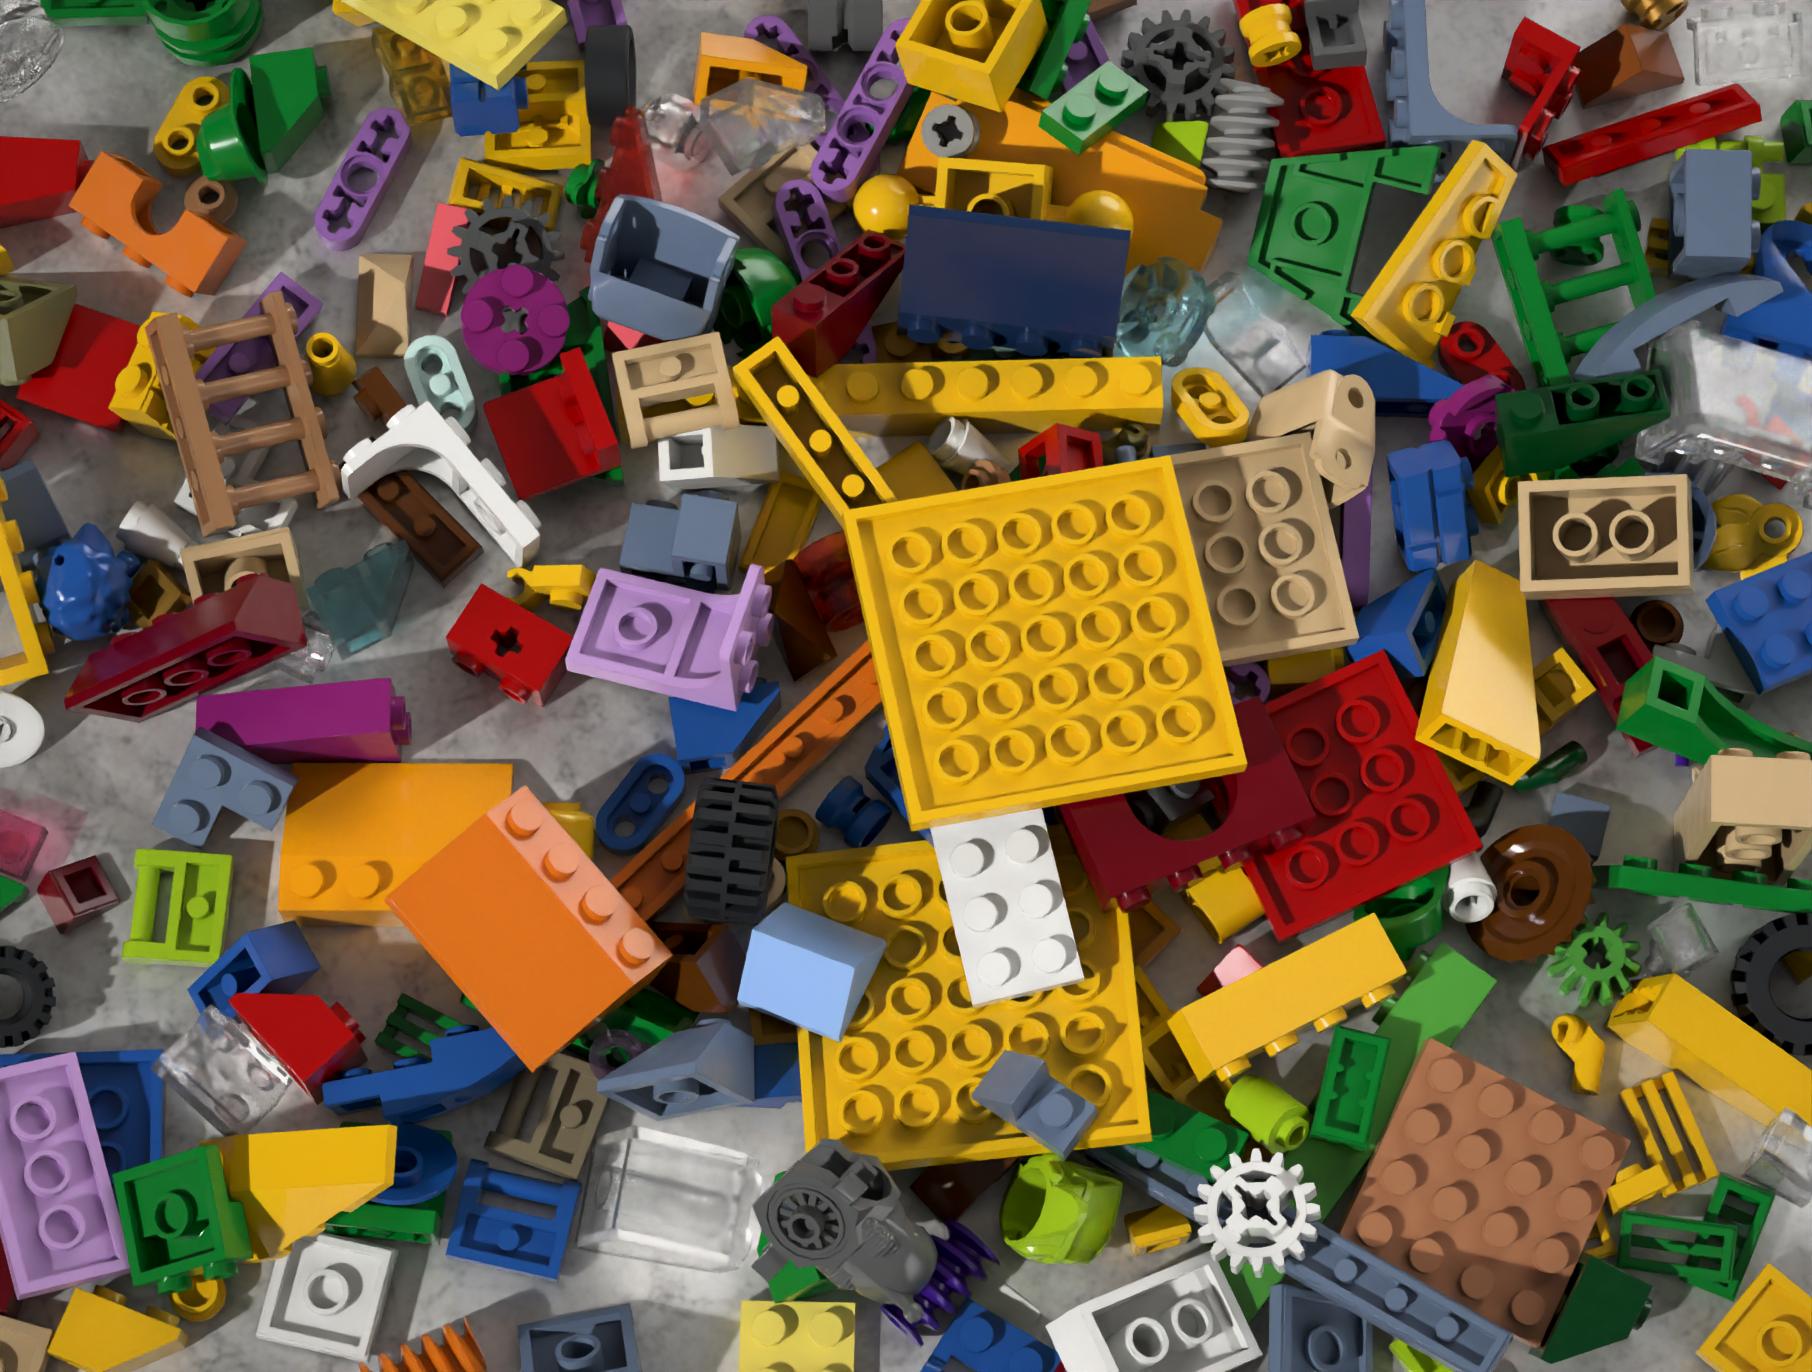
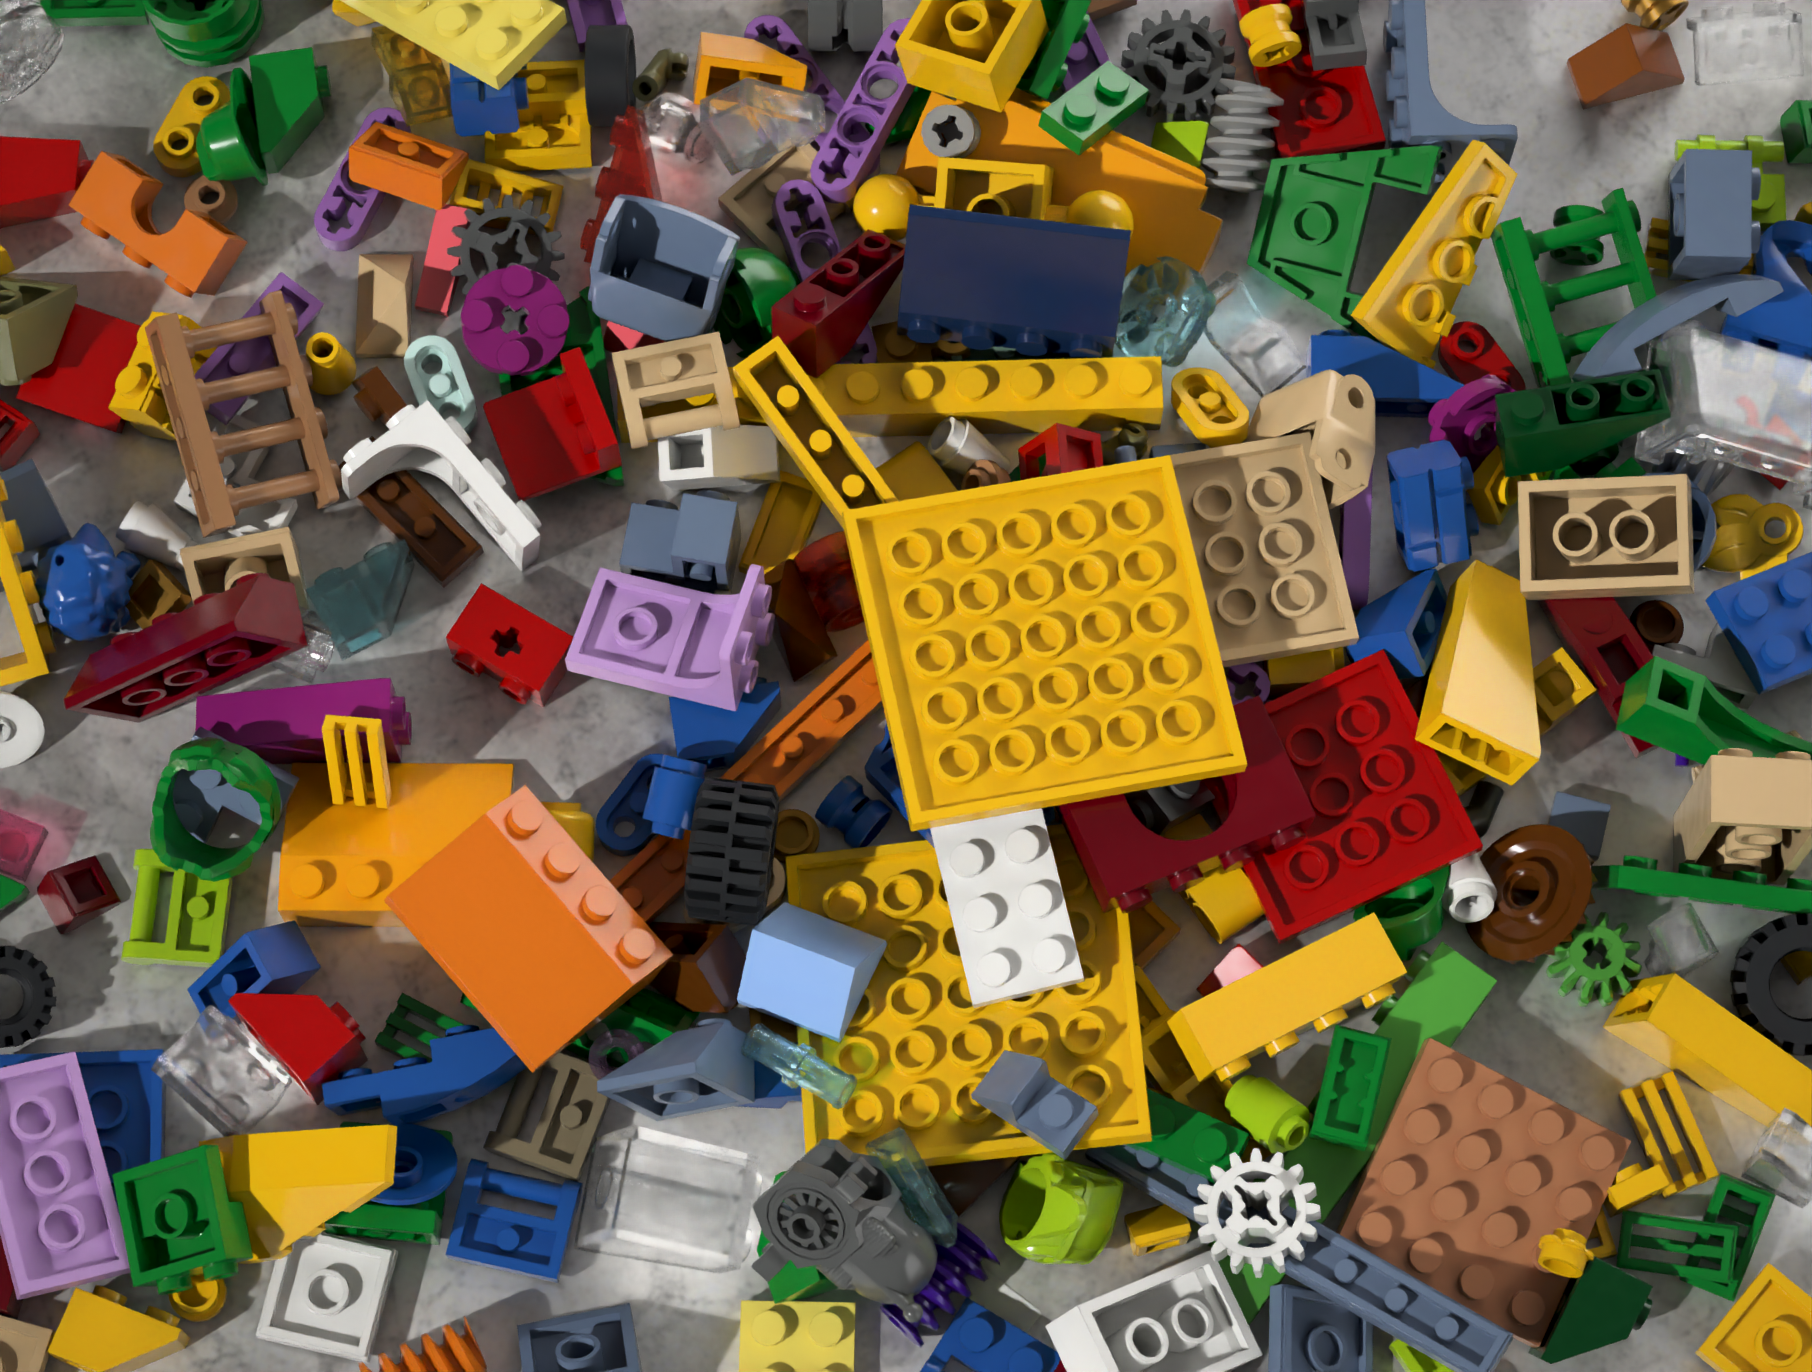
yellow plate [506,565,597,612] -> none
green plate [565,159,614,221] -> none
red bracket [1501,16,1582,172] -> none
dark green arm [1509,741,1588,793] -> none
red tile [1542,83,1762,186] -> none
yellow arm [1551,1013,1605,1096] -> none
none -> green piece [150,737,281,882]
none -> yellow tile [322,715,391,809]
none -> orange slope [349,122,469,210]
none -> olive arm [632,48,689,102]
none -> blue brick [642,754,707,840]
none -> clear light blue pin [742,1023,857,1109]
none -> clear light blue slope [865,1127,958,1248]
none -> yellow plate [1538,1228,1594,1278]

